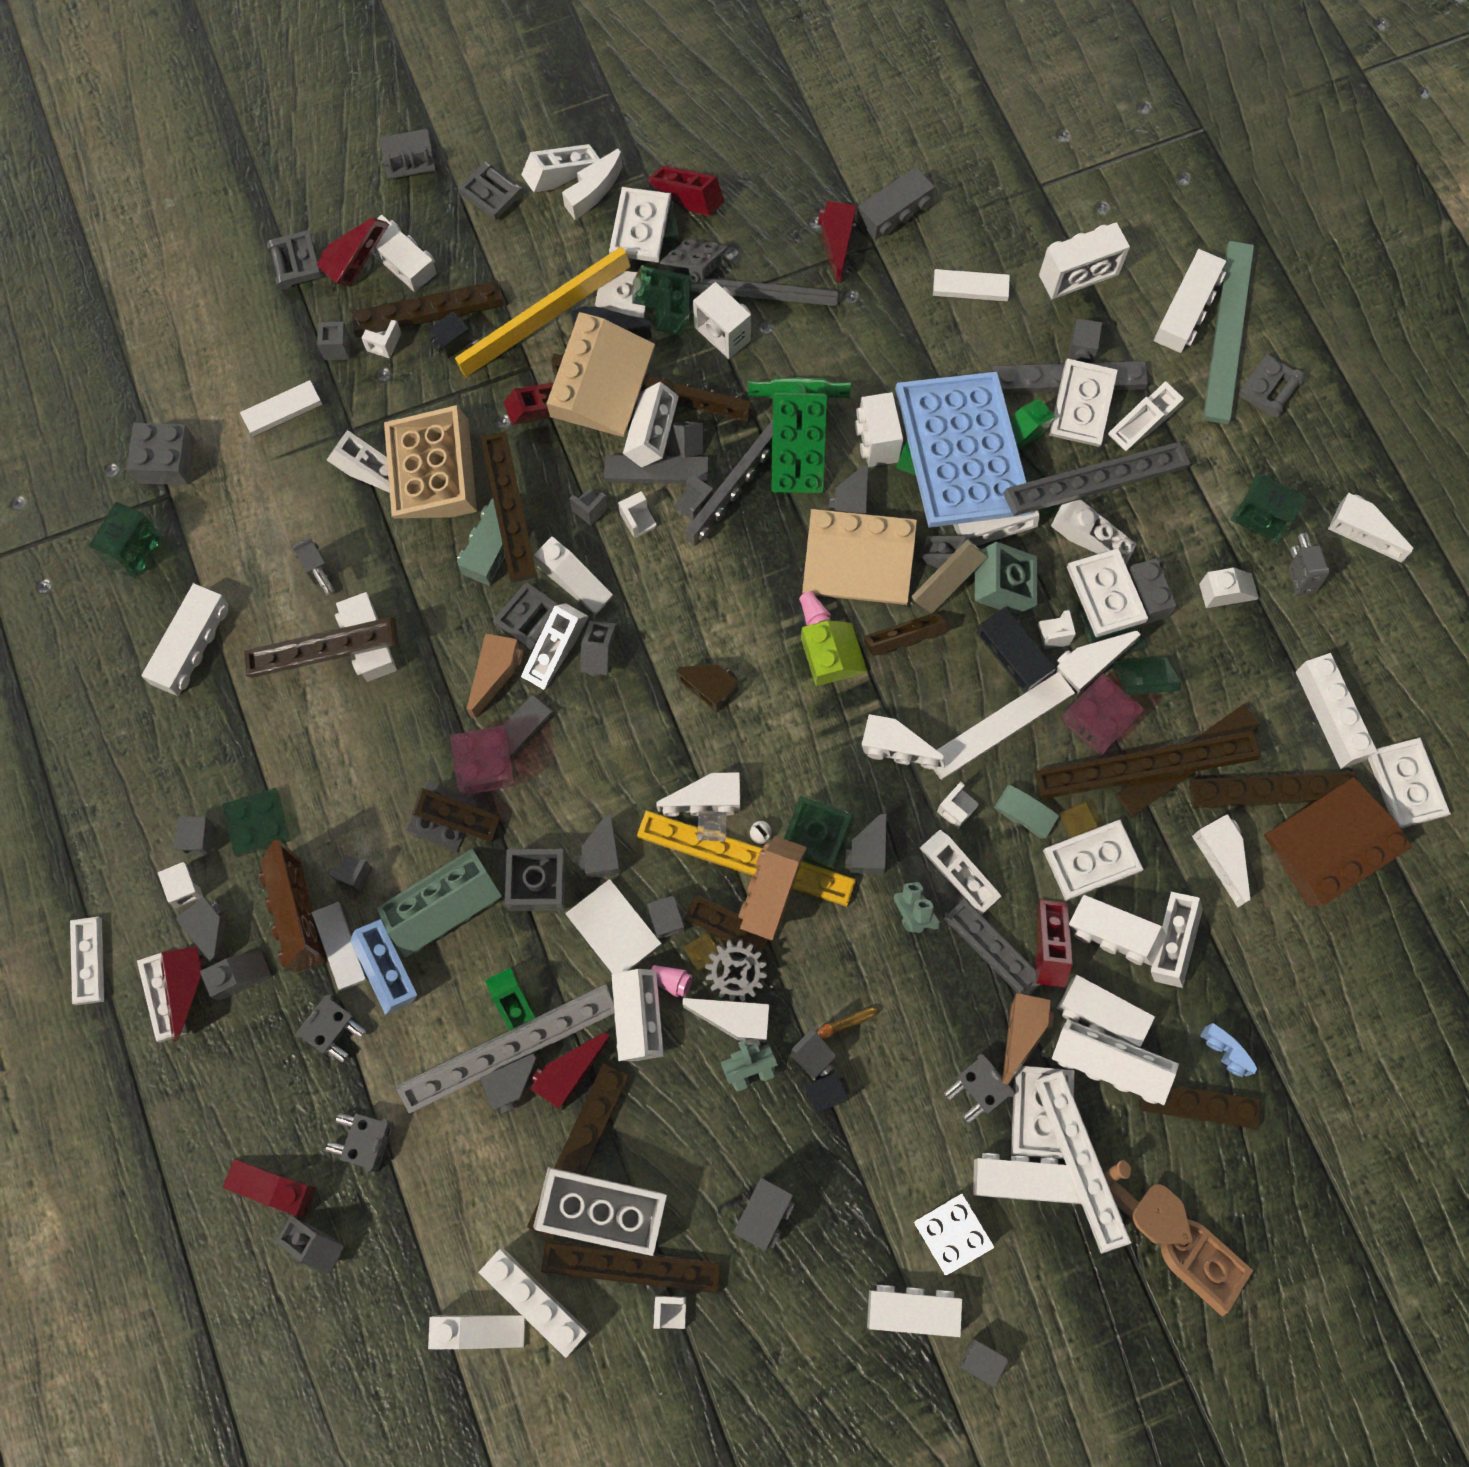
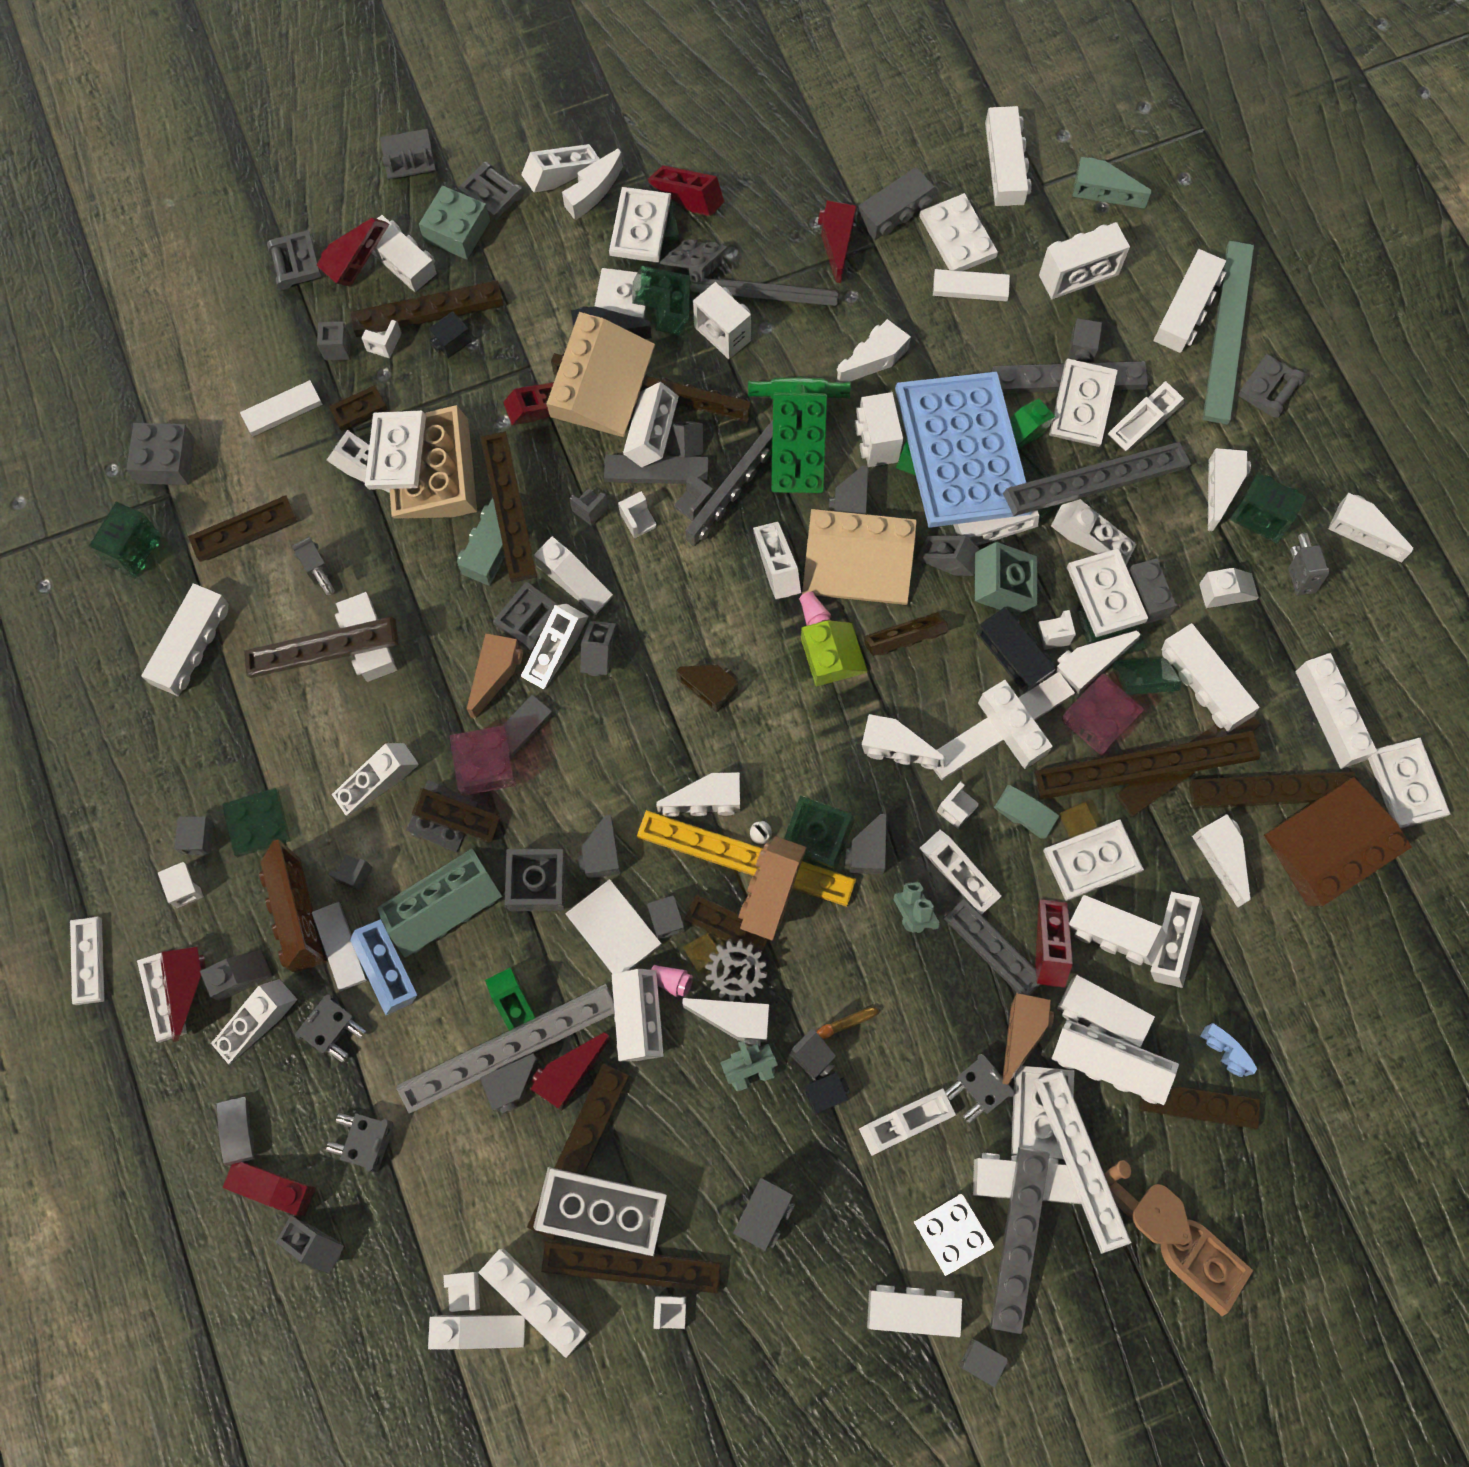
dark grey slope [176,897,228,964] -> none
yellow tile [455,247,630,377] -> none
clear plate [697,810,726,842] -> none
dark tan tile [911,540,988,614] -> none
none -> dark brown plate [188,495,298,562]
none -> white slope [211,979,297,1064]
none -> flat silver slope [217,1097,254,1166]
none -> dark brown plate [329,385,388,432]
none -> white slope [332,743,419,816]
none -> white plate [365,411,426,490]
none -> sand green brick [419,186,490,259]
none -> white panel [444,1272,480,1312]
none -> white slope [753,522,801,599]
none -> white slope [837,319,911,382]
none -> white slope [859,1089,956,1156]
none -> white plate [920,193,998,271]
none -> white brick [978,680,1053,769]
none -> white brick [985,106,1031,206]
none -> flat silver plate [990,1147,1050,1334]
none -> sand green slope [1072,157,1151,209]
none -> white brick [1161,623,1259,732]
none -> white slope [1208,448,1251,531]

